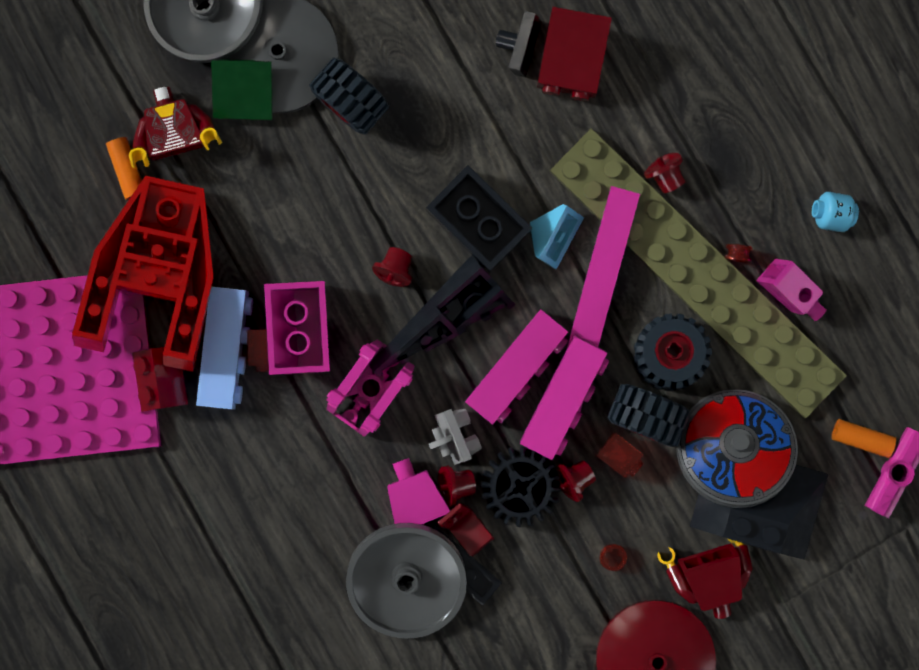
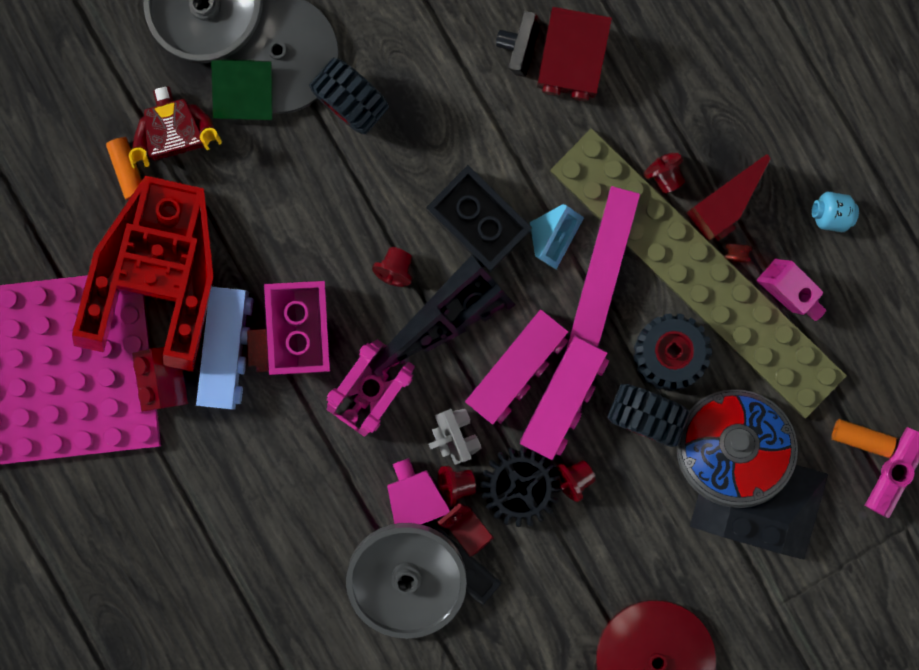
clear red brick [595,432,644,478] -> none
clear red bush [599,544,627,571] -> none
dark red torso [658,539,753,619] -> none
none -> dark red slope [687,154,771,242]

